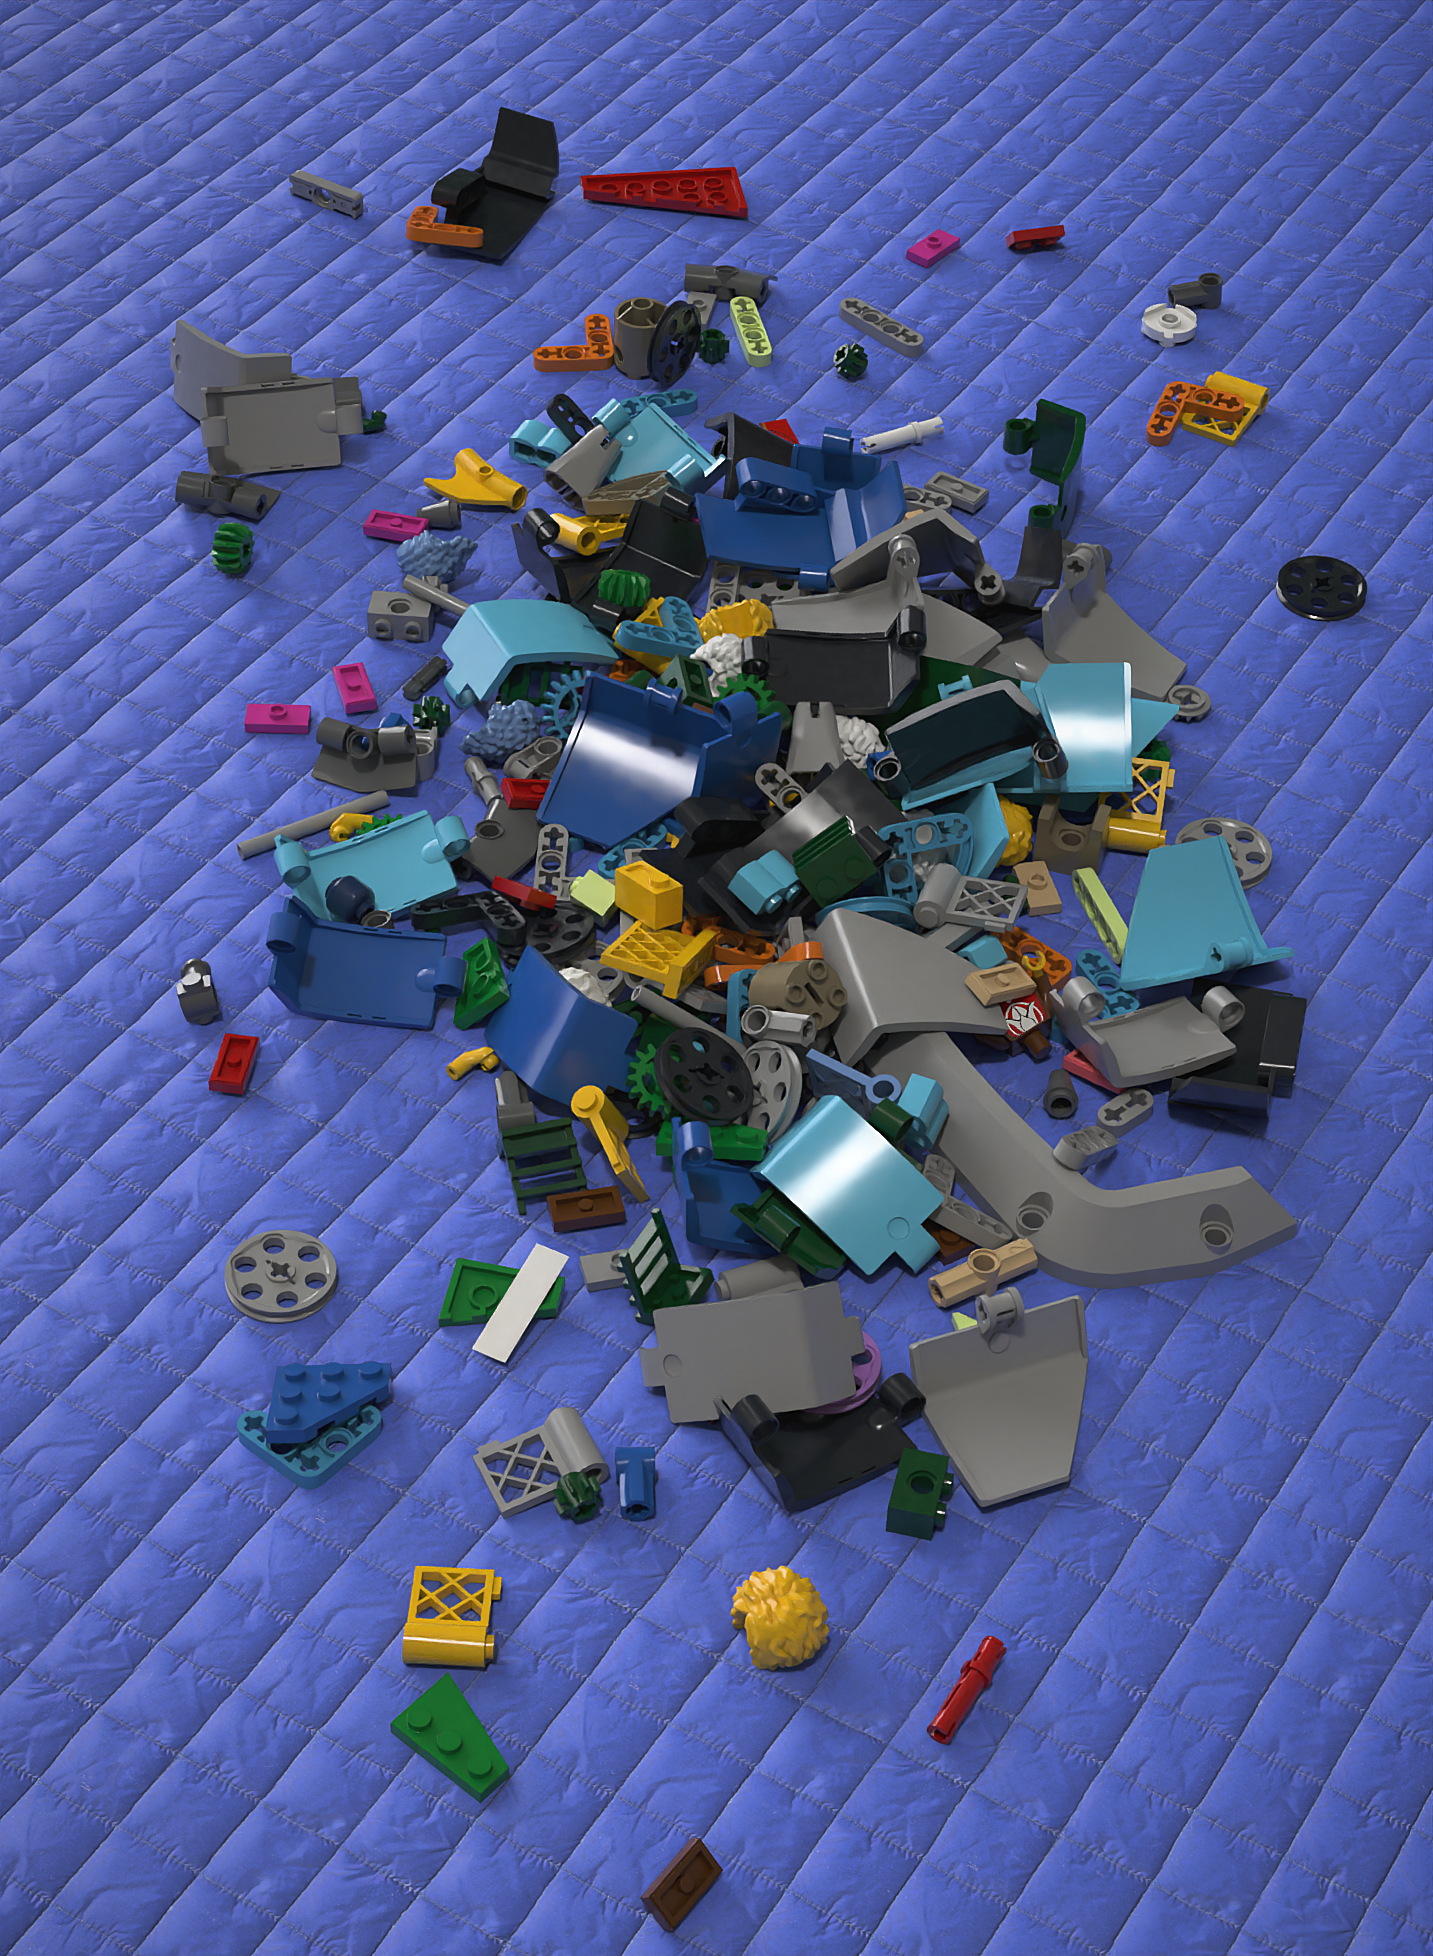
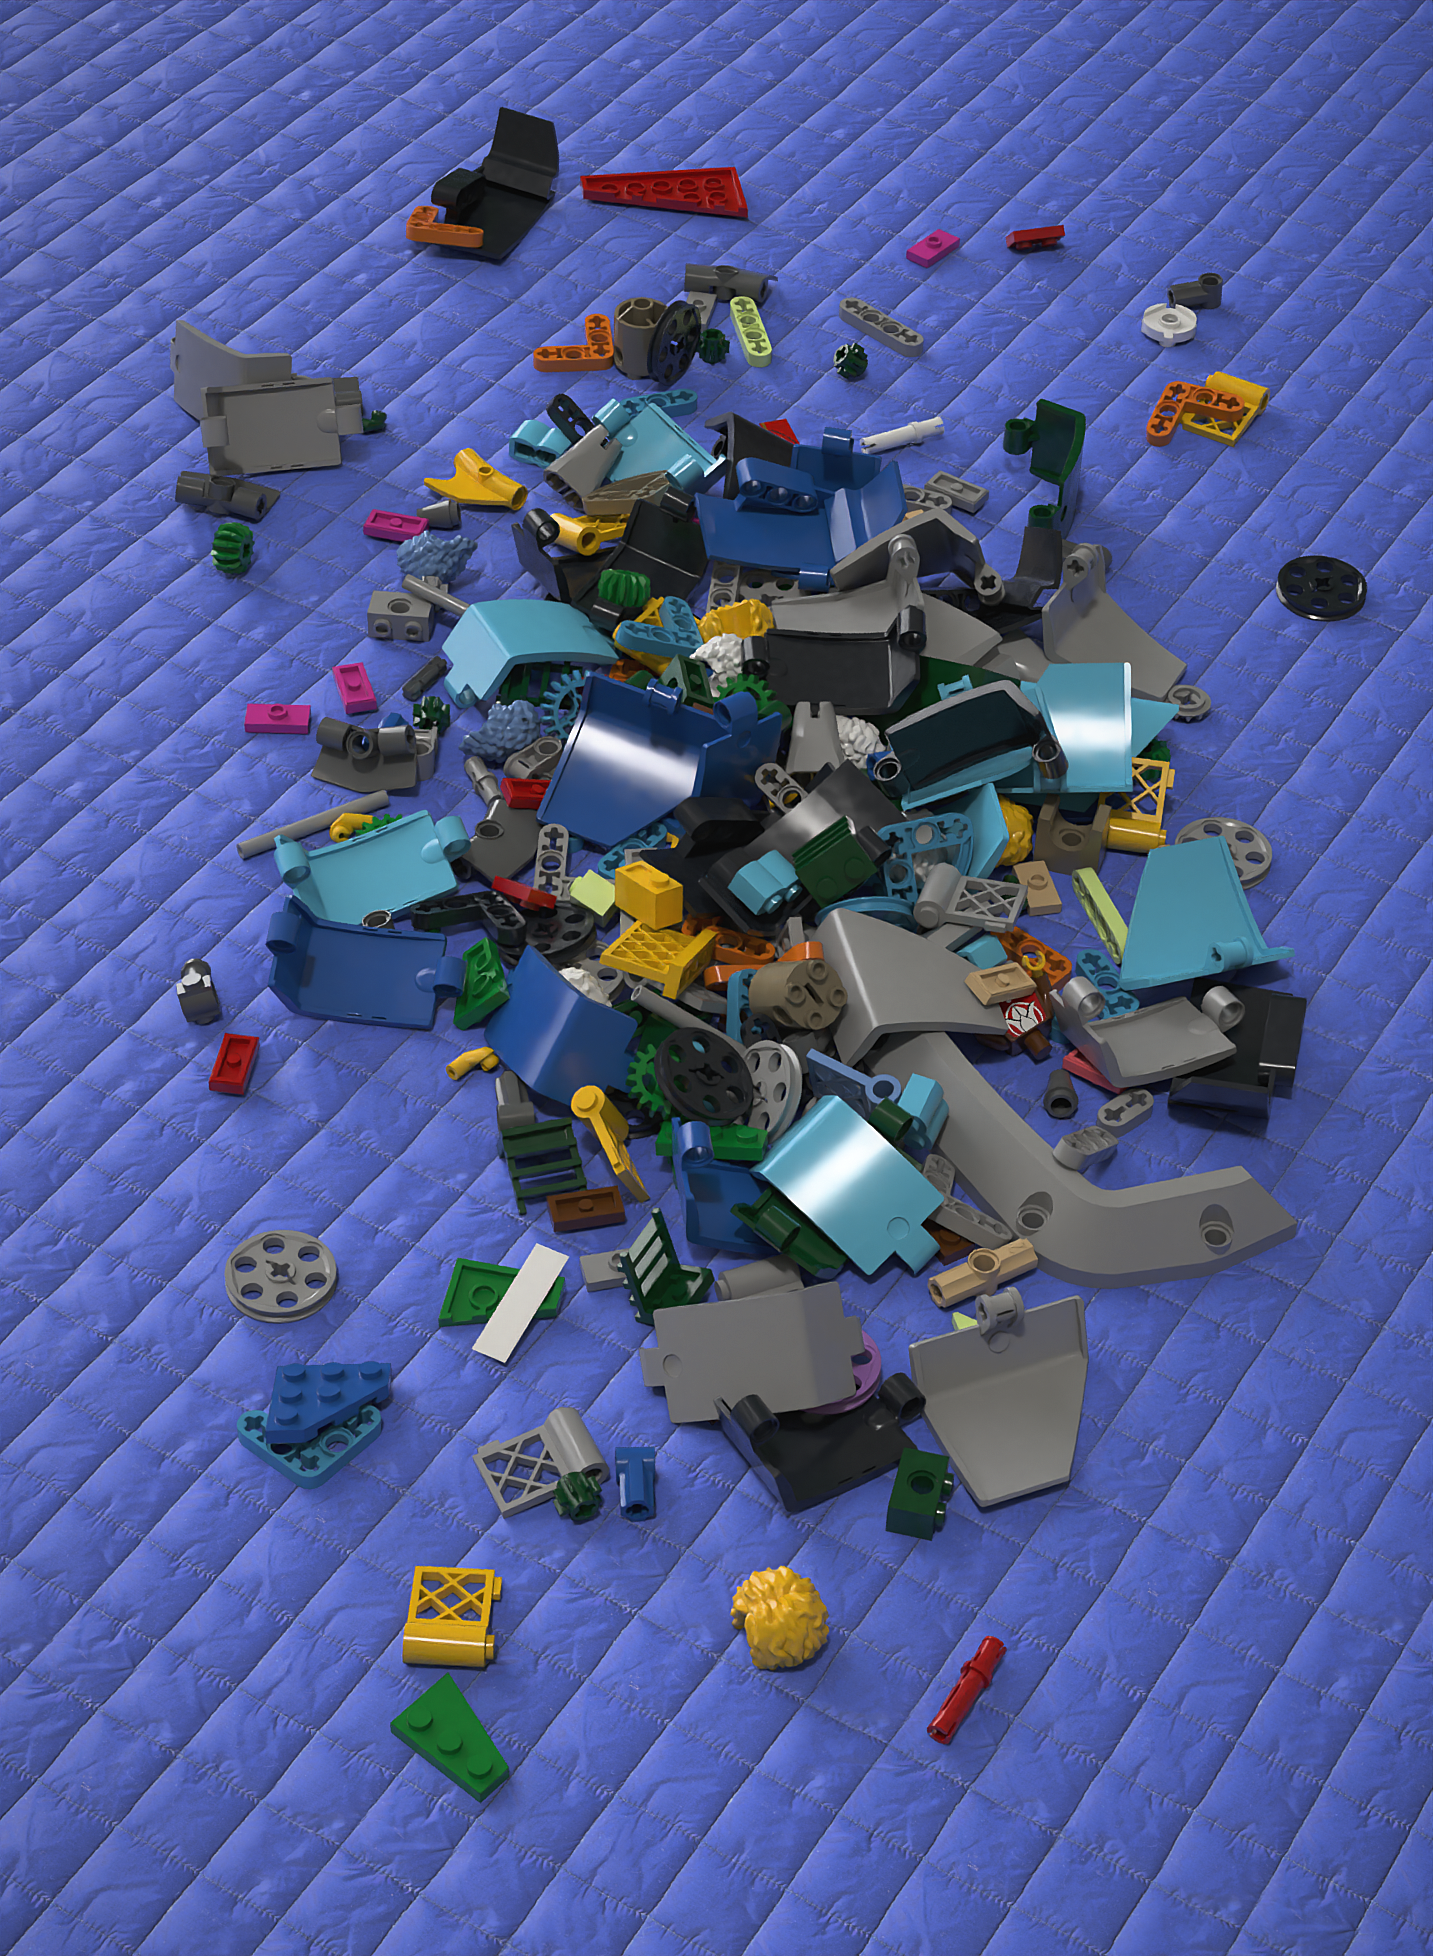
light grey piece [289,170,364,219] -> none
dark blue head [325,875,375,925] -> none
reddish brown plate [640,1838,723,1931] -> none
light grey piece [741,1005,817,1048] -> none

